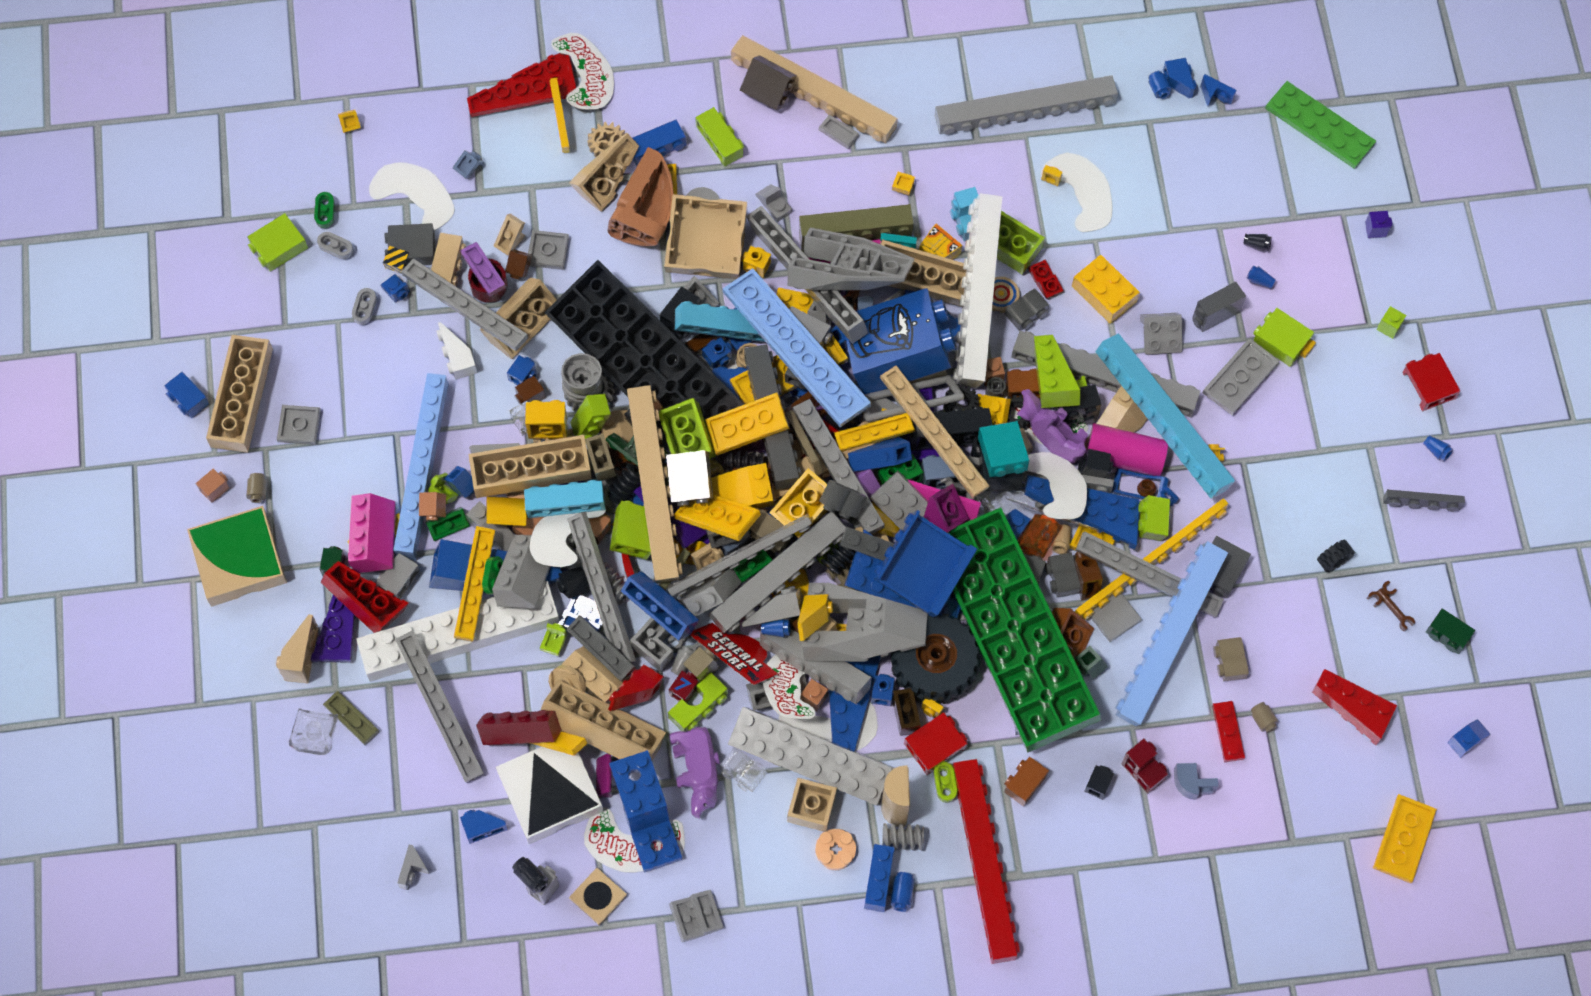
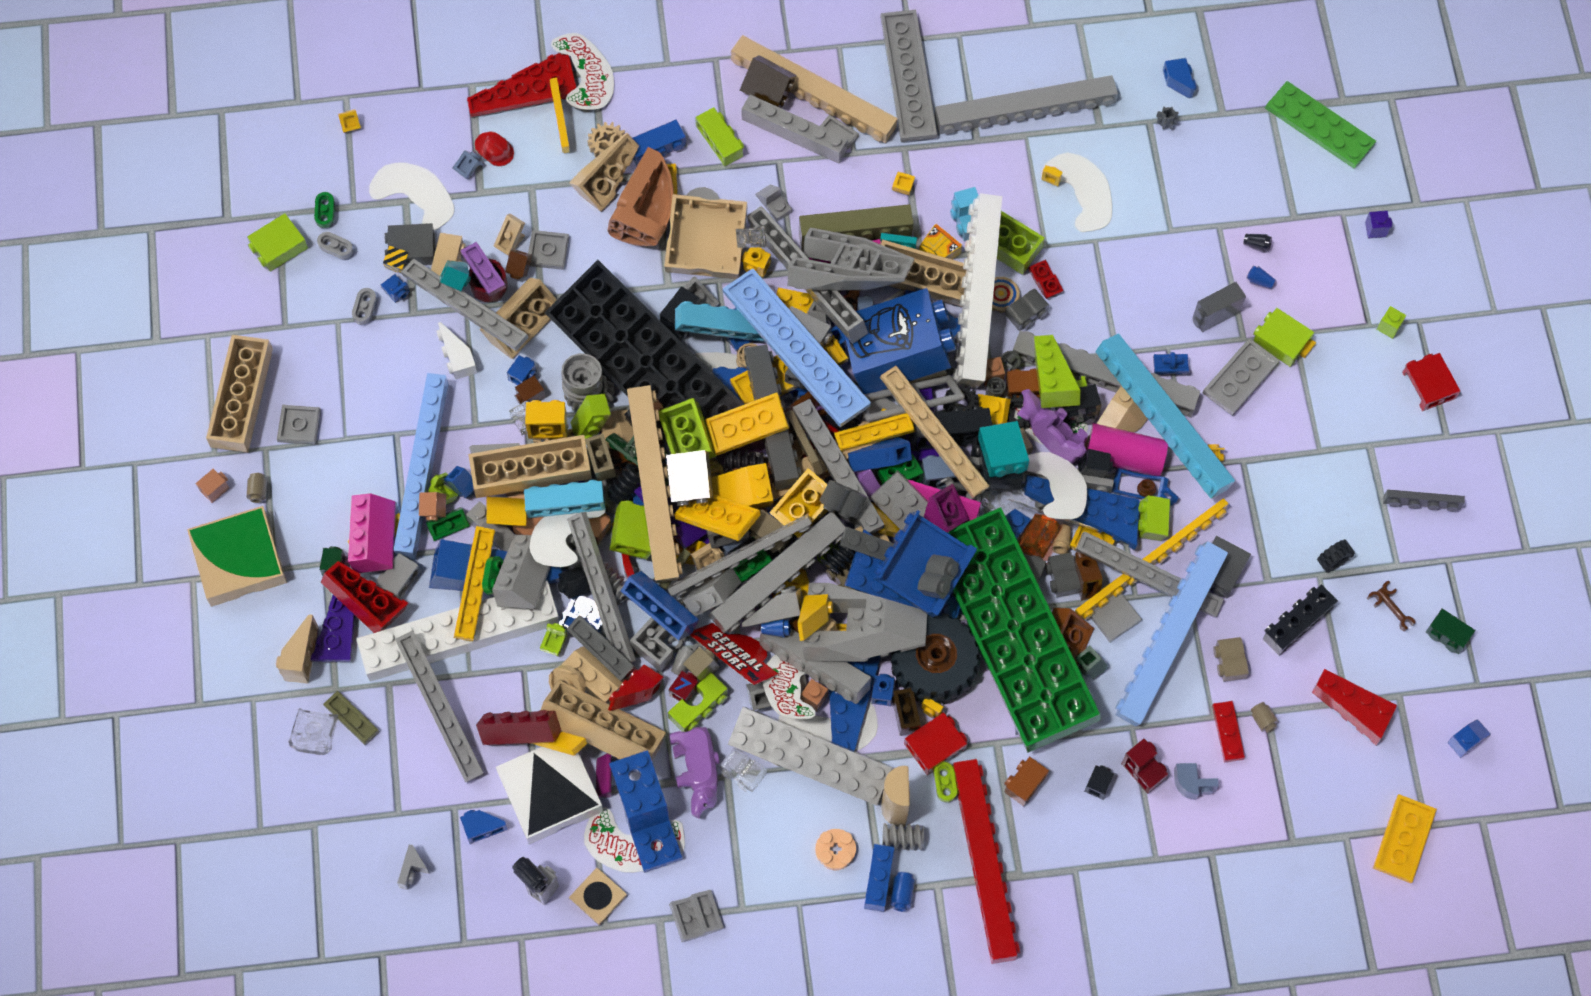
blue brick [164,372,210,418] -> none
reddish brown slope [685,334,726,357] -> none
blue brick [702,337,733,370] -> none
tan brick [787,778,837,832] -> none
yellow brick [1072,255,1140,324] -> none
light grey bracket [1140,312,1182,354] -> none
blue brick [1148,71,1172,99] -> none
blue slope [1200,74,1237,106] -> none
blue cone [1423,435,1453,461] -> none
none -> teal slope [439,260,470,291]
none -> red piece [474,131,514,166]
none -> clear slope [736,226,767,248]
none -> light grey brick [742,95,848,164]
none -> light grey plate [880,10,937,142]
none -> dark grey brick [917,554,959,599]
none -> dark grey arm [1001,351,1021,371]
none -> blue hips [1153,352,1189,375]
none -> dark grey gear [1156,106,1179,129]
none -> black brick [1263,584,1338,656]

